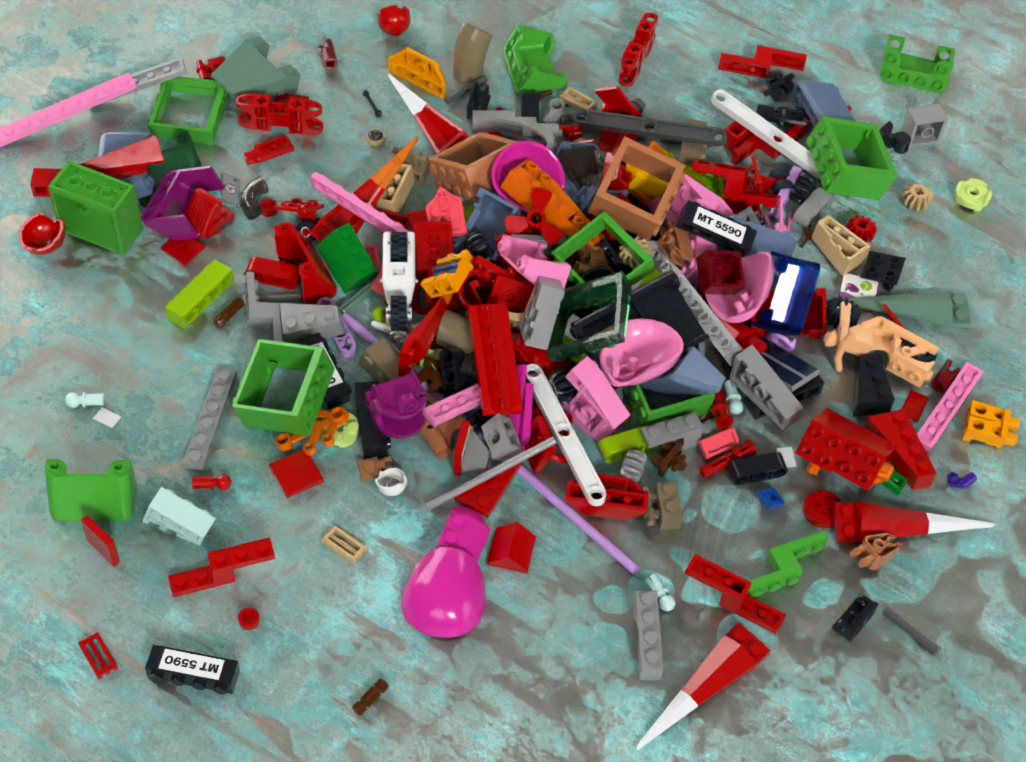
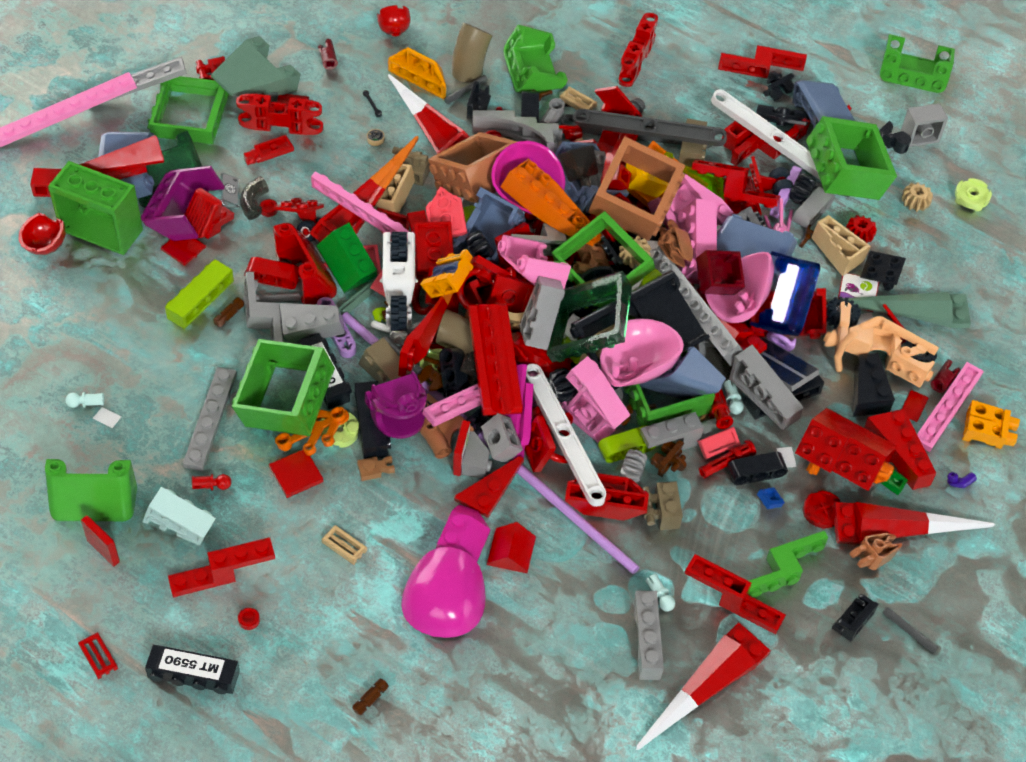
white hair [375,468,407,496] -> none
light grey piece [427,436,557,510] -> none
red piece [504,188,563,245] -> none
brick [676,200,757,257] -> none

